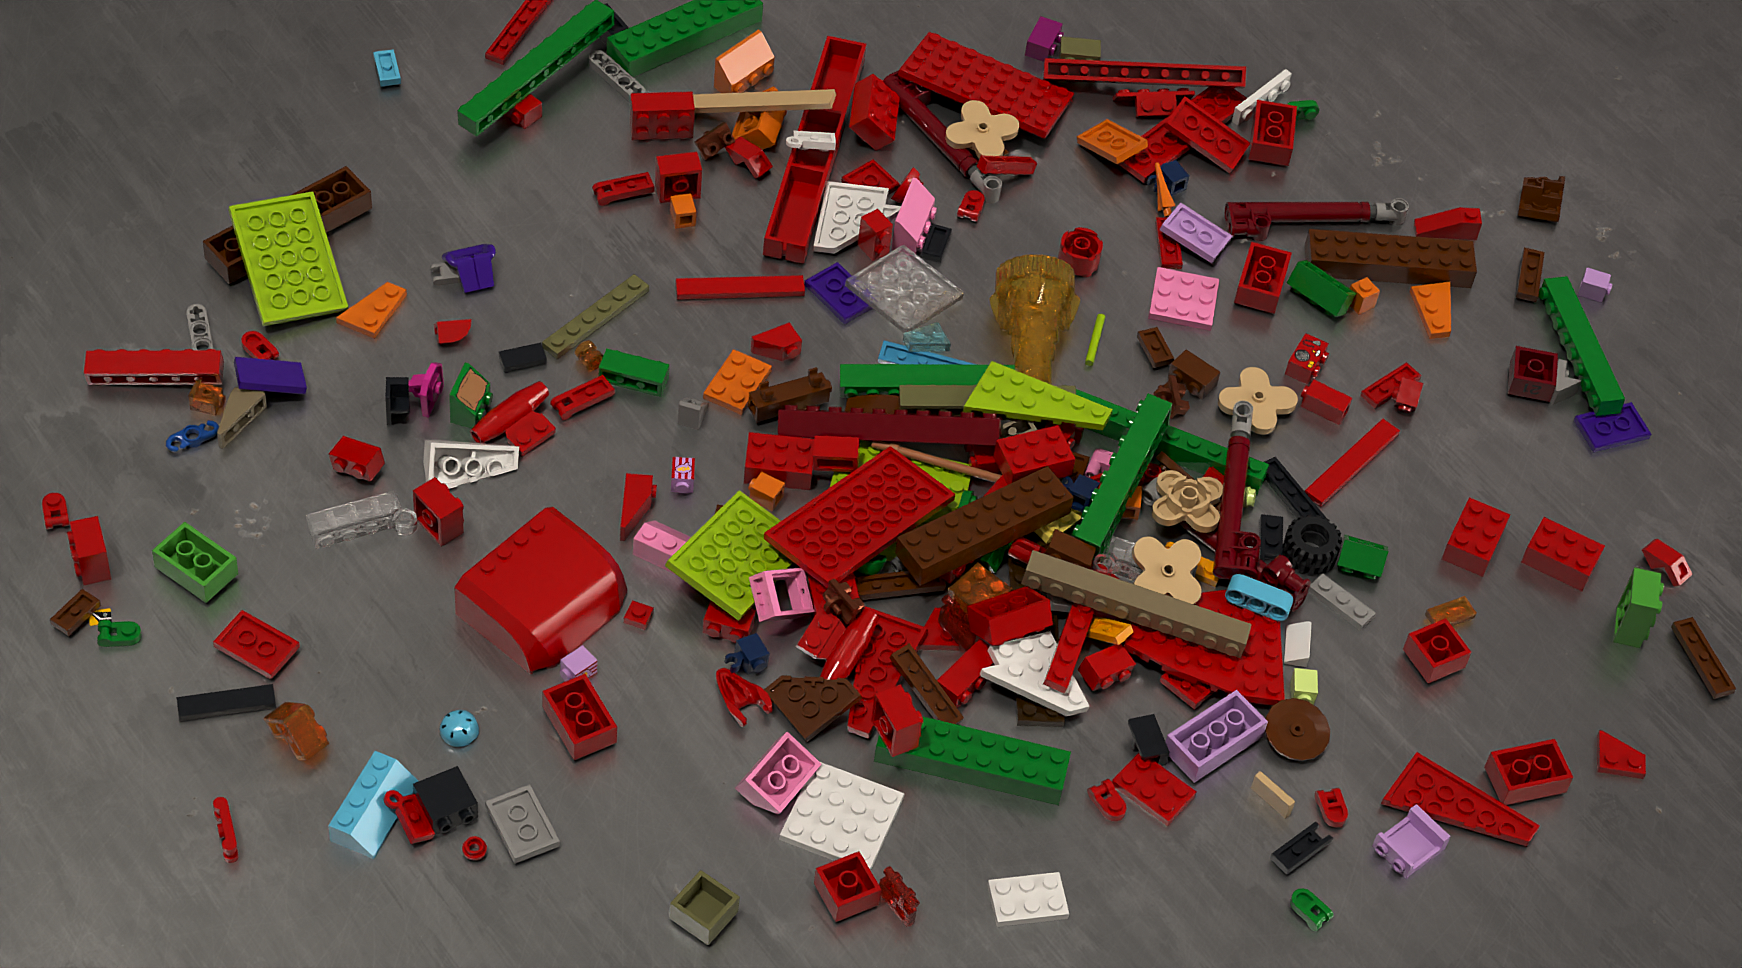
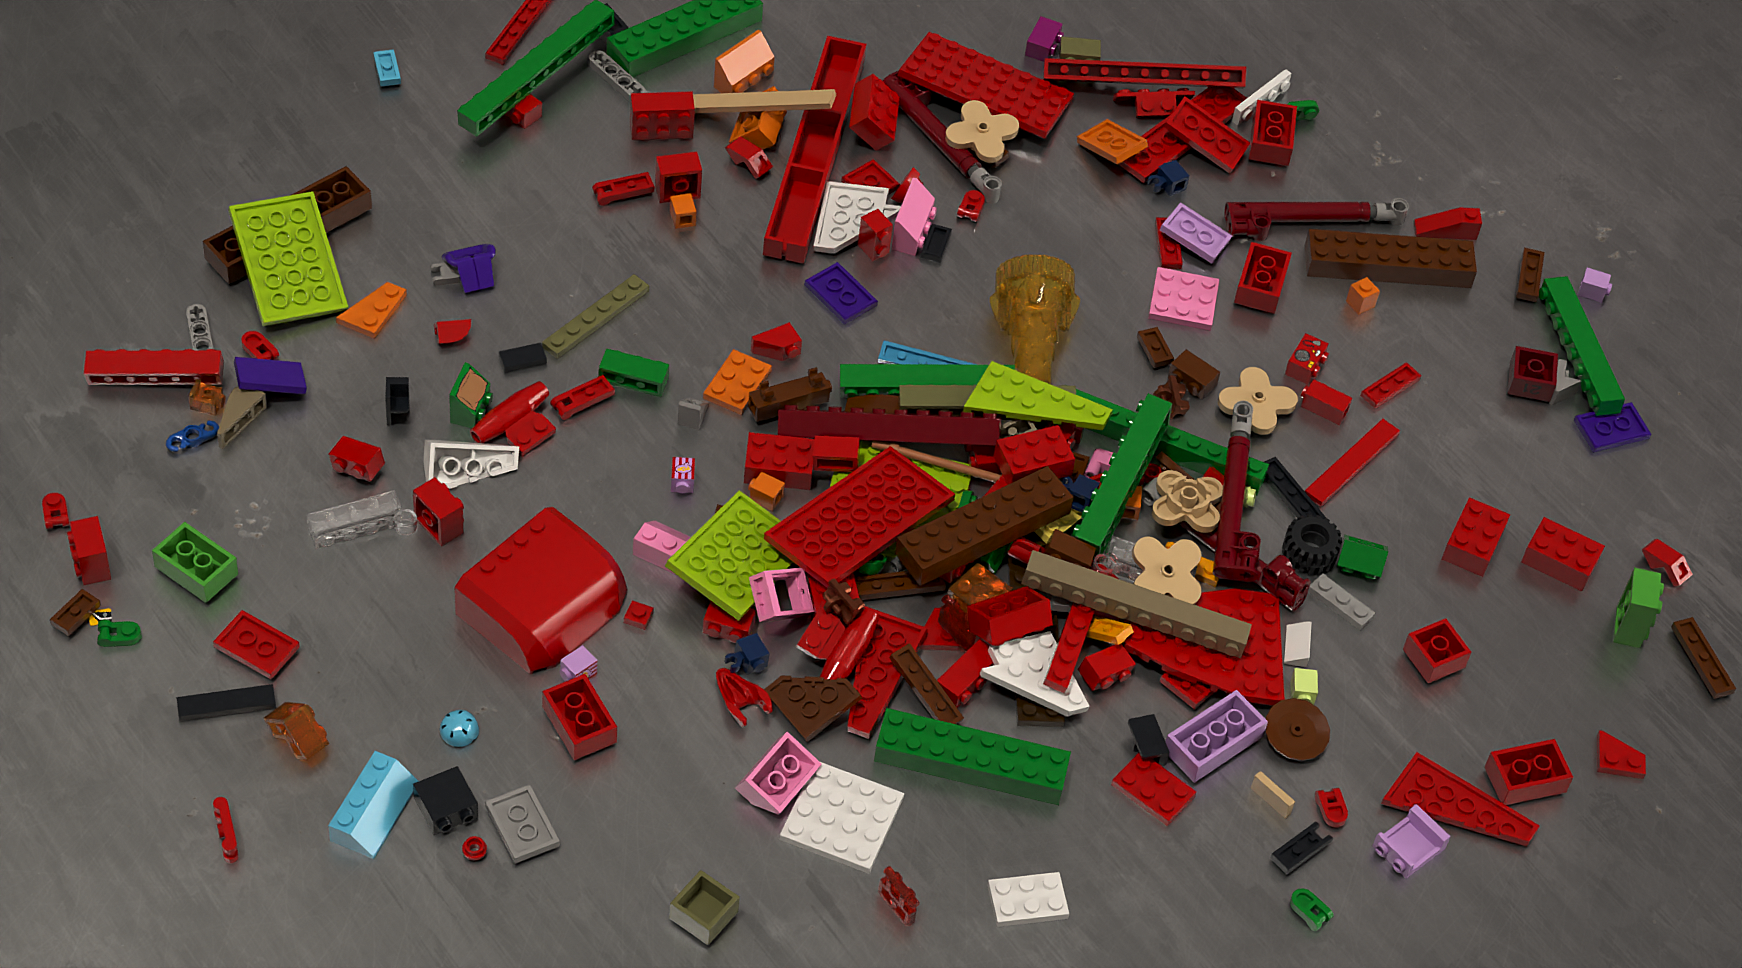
red hinge [383,790,435,844] -> none
dark pink piece [409,362,444,418] -> none
clear orange wheel [575,340,603,371] -> none
red slope [620,473,657,541] -> none
red tile [675,275,805,300] -> none
copper hips [694,122,735,160] -> none
white hinge [786,131,836,151] -> none
red brick [814,851,882,922] -> none
clear plate [845,245,964,335] -> none
red brick [871,684,923,757] -> none
clear light blue wing [903,322,951,352] -> none
red piece [977,155,1037,175] -> none
red brick [1058,227,1103,277] -> none
lime bar [1085,314,1105,366] -> none
red plate [1087,779,1127,821] -> none
orange piece [1155,163,1176,218] -> none
medium azure beam [1225,574,1294,621] -> none
black hinge [1259,514,1283,562] -> none
green brick [1287,260,1357,317] -> none
red brick [1392,377,1423,413] -> none
orange wing [1410,282,1451,339] -> none
clear orange plate [1425,596,1477,626] -> none
reddish brown slope [1518,176,1565,222] -> none

